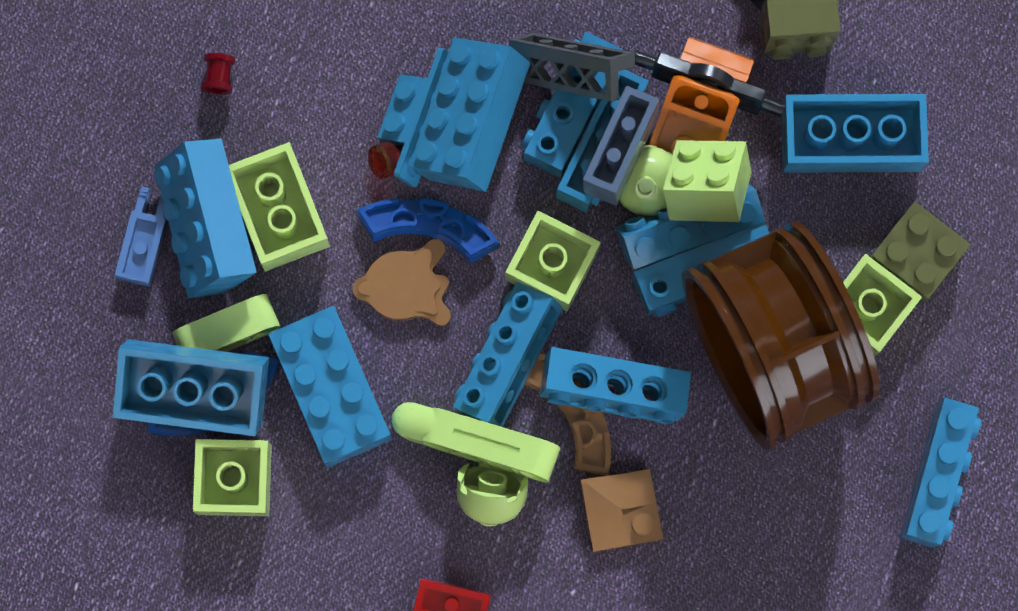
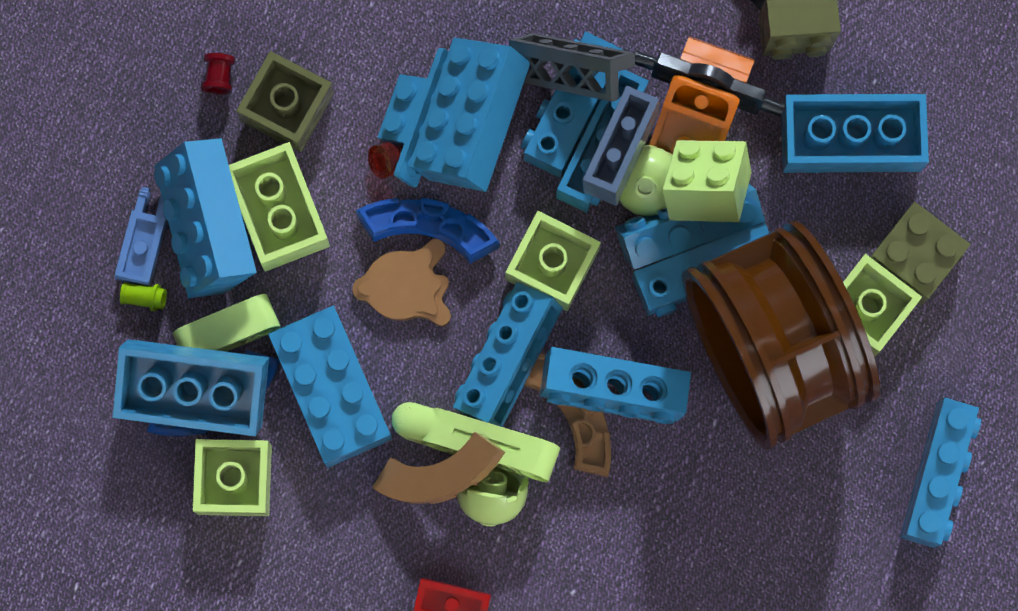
medium nougat plate [580,469,663,553] -> none
none -> lime pin [120,282,167,312]
none -> olive brick [236,51,334,153]
none -> medium nougat tile [372,432,505,504]

